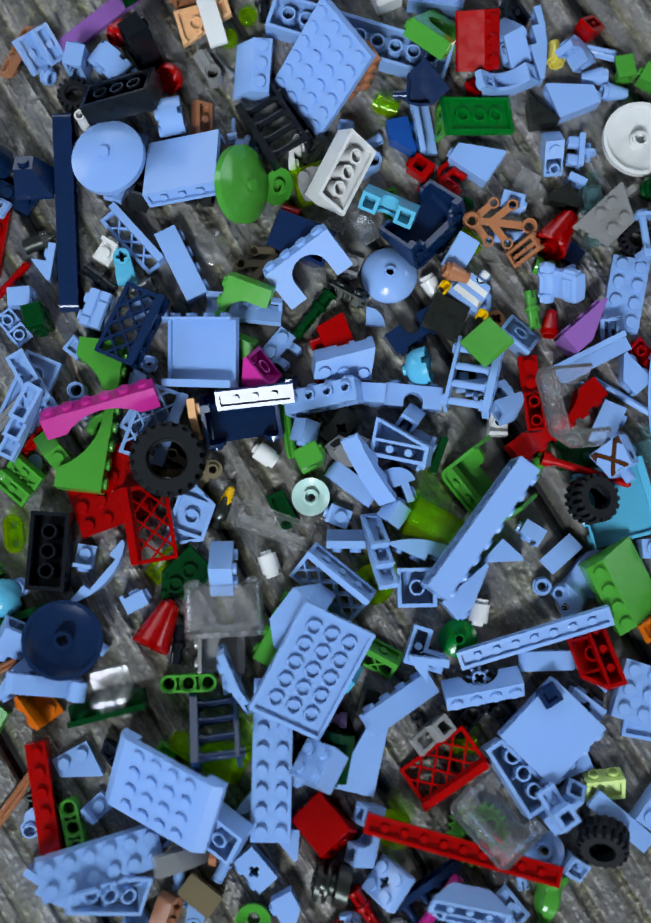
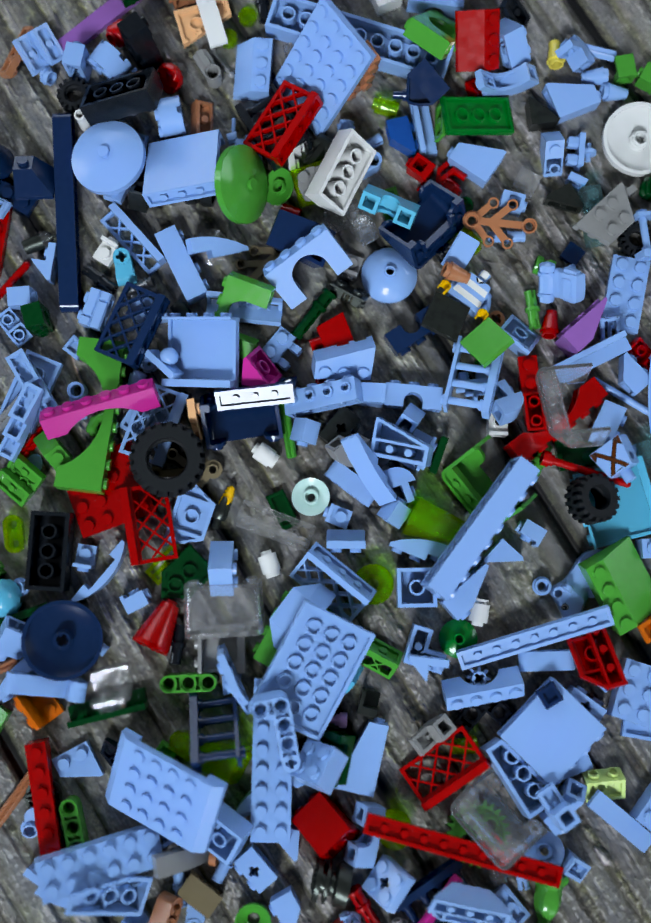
light blue bracket [80,790,112,826] -> none
bright green arch [293,440,326,476] -> none
light blue brick [359,671,439,736] -> none
light blue slope [360,512,399,590] -> none
light blue tile [366,307,385,327] -> none
medium azure cylinder [402,346,434,385] -> none
white cone [419,272,442,299] -> none
nougat tile [505,231,545,269] -> none
light blue slope [528,5,547,87] -> none
red cone [531,210,578,262] -> none
light blue slope [539,533,583,575] -> none
red slope [572,14,605,44] -> none
black tyre [577,814,630,869] -> none
none -> light blue tile [144,347,184,379]
none -> light blue slope [185,236,249,259]
none -> red fence [243,80,323,167]
none -> light blue beam [250,690,300,772]

